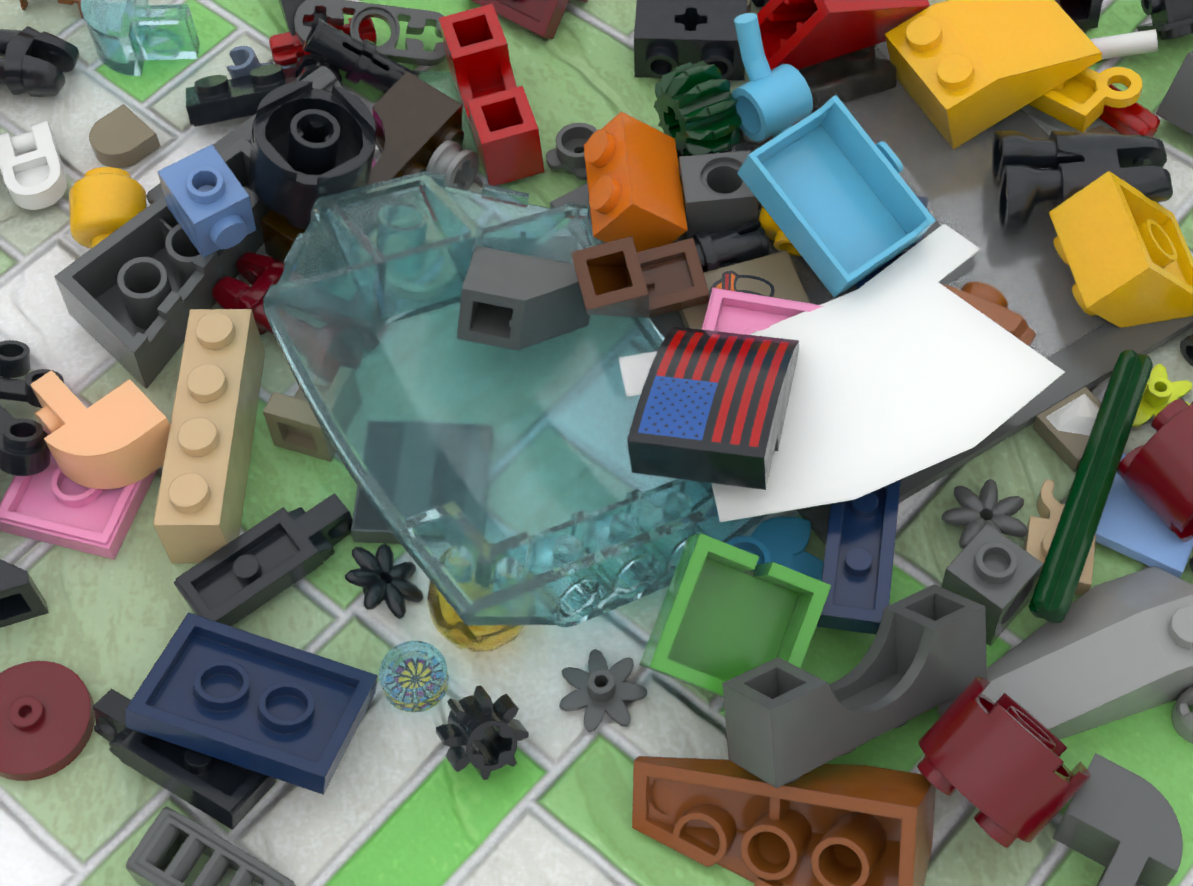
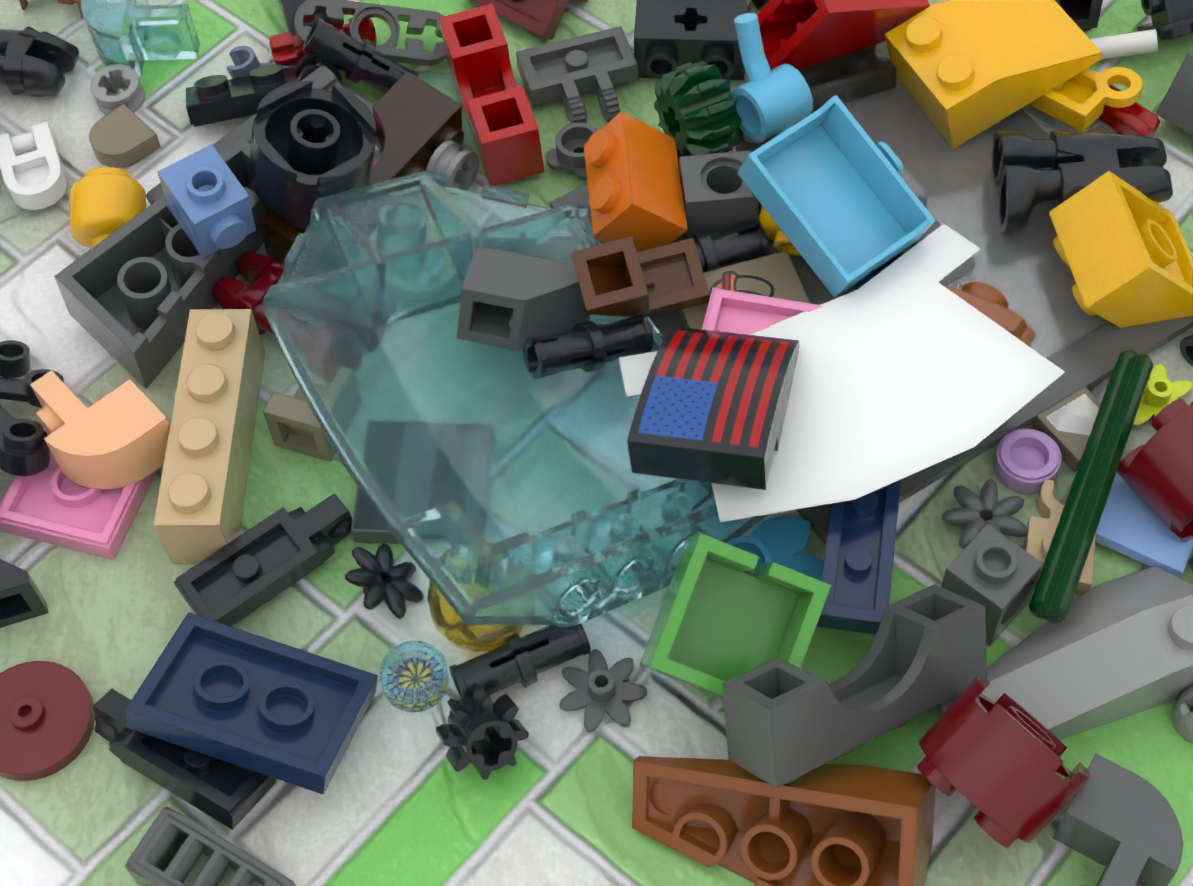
none -> light grey bush [90,64,146,115]
none -> black pin [449,613,591,699]
none -> dark grey hinge [516,26,638,124]
none -> black pin [523,315,654,379]
none -> lavender tile [993,428,1062,494]

